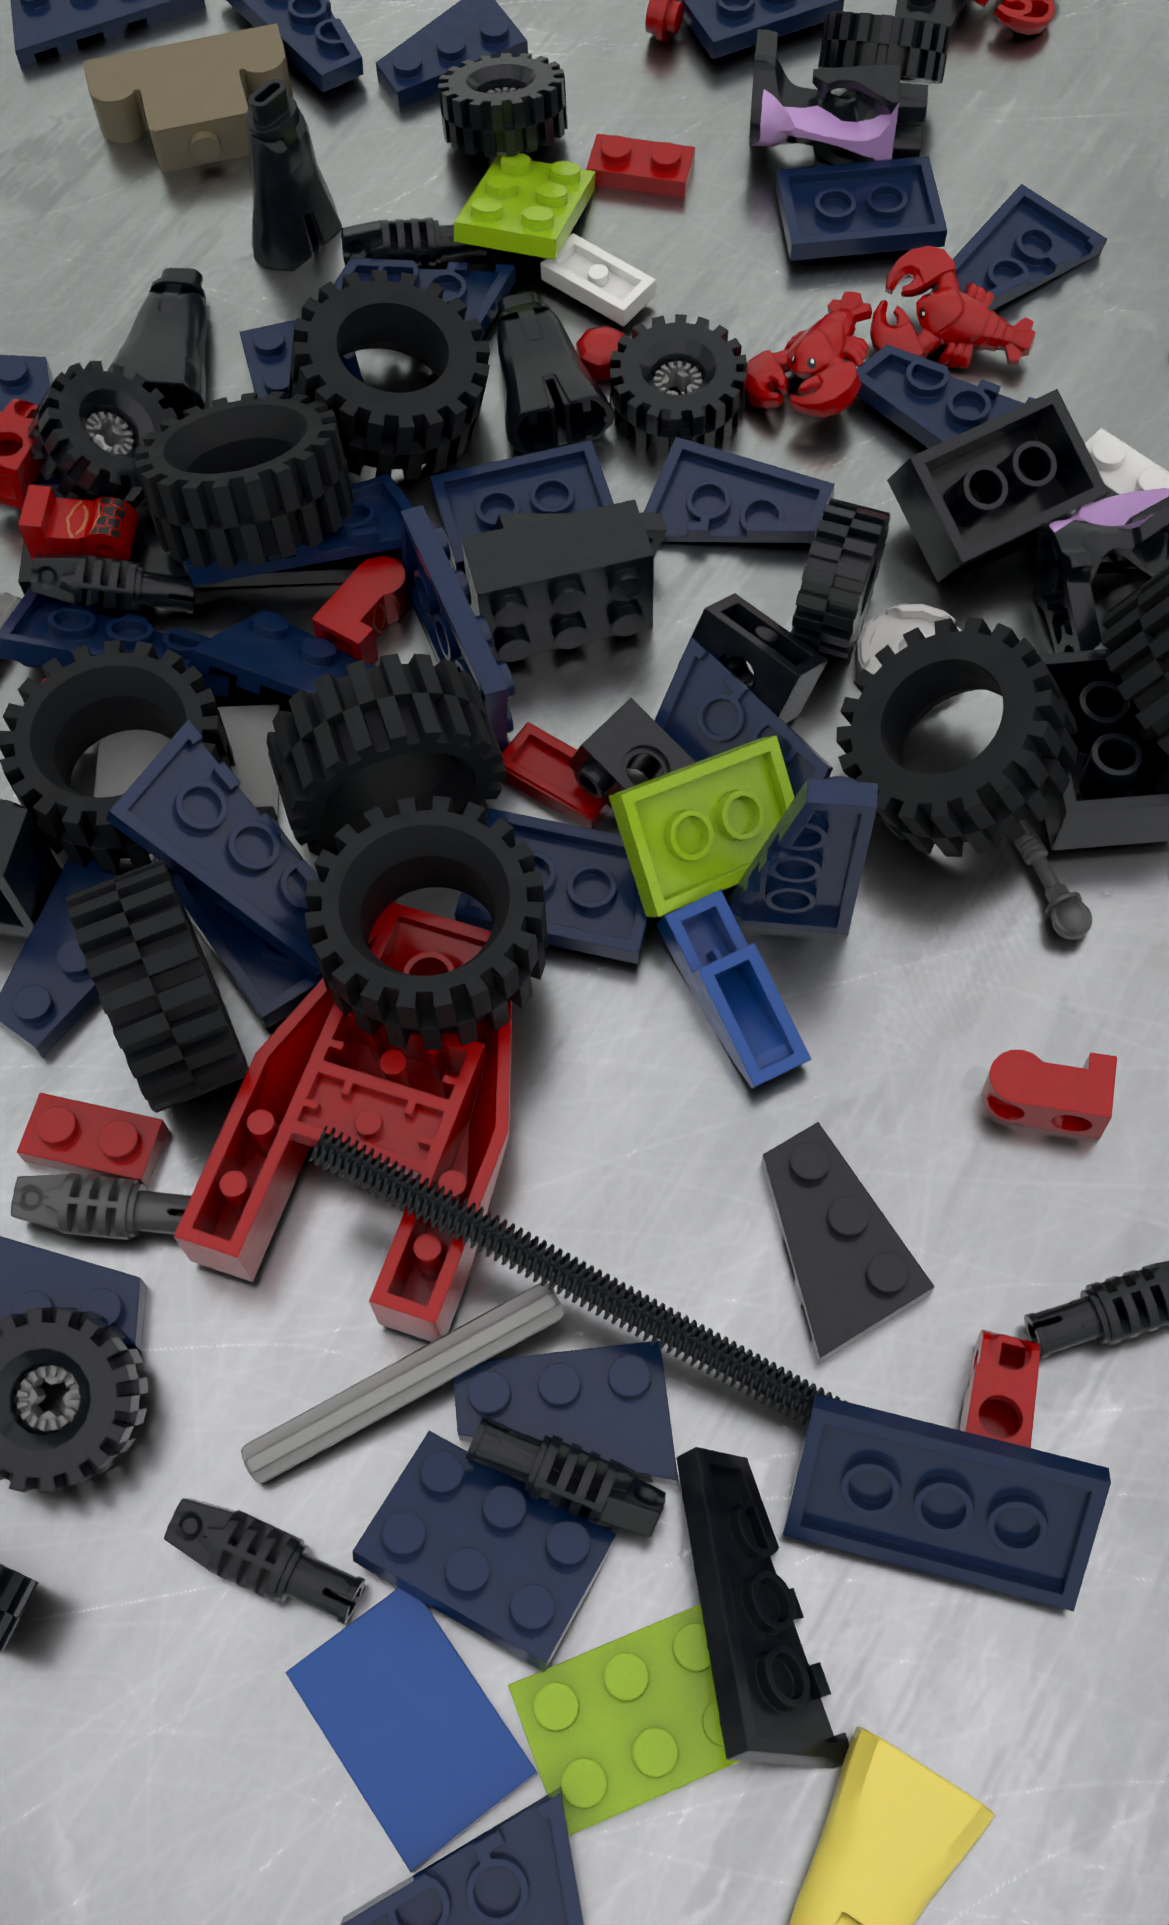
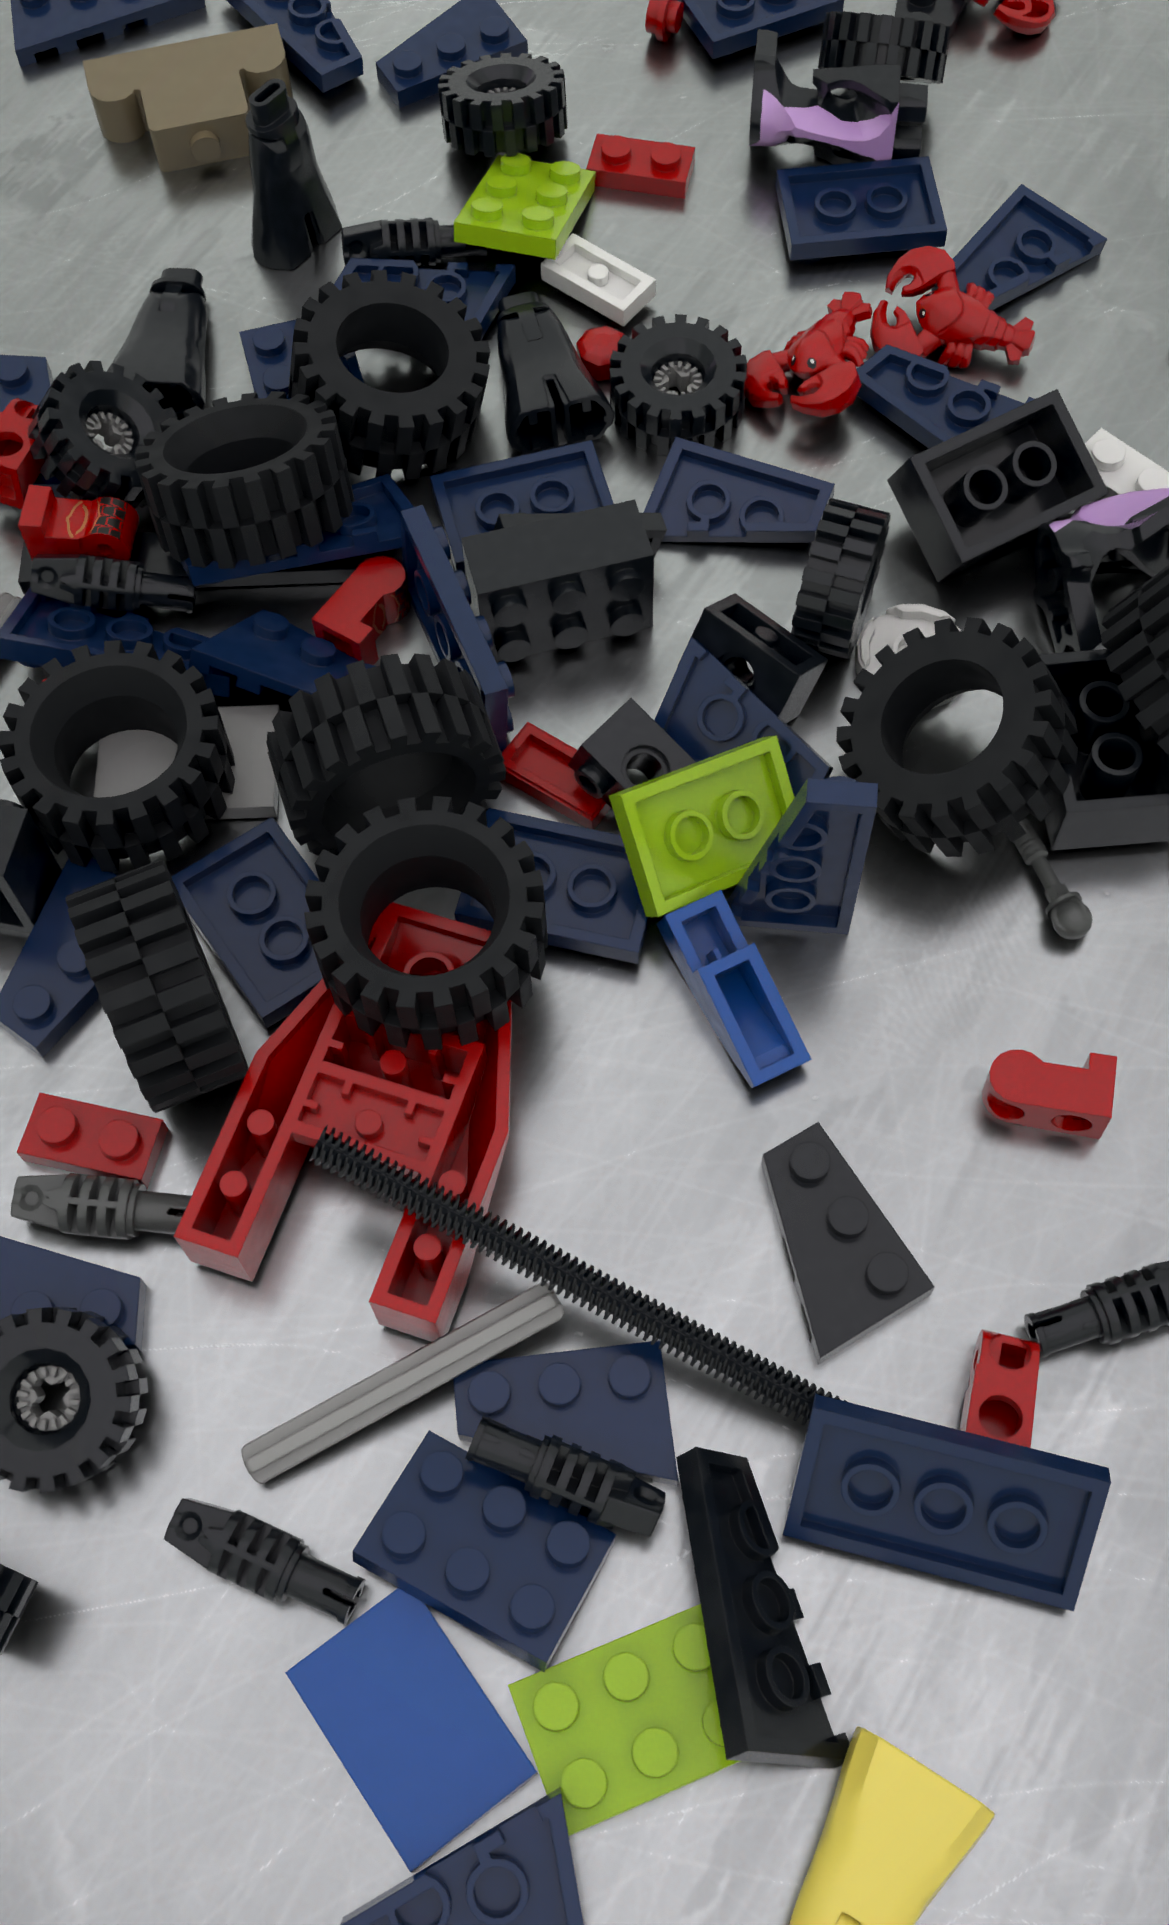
dark blue wing [106,719,321,978] -> none

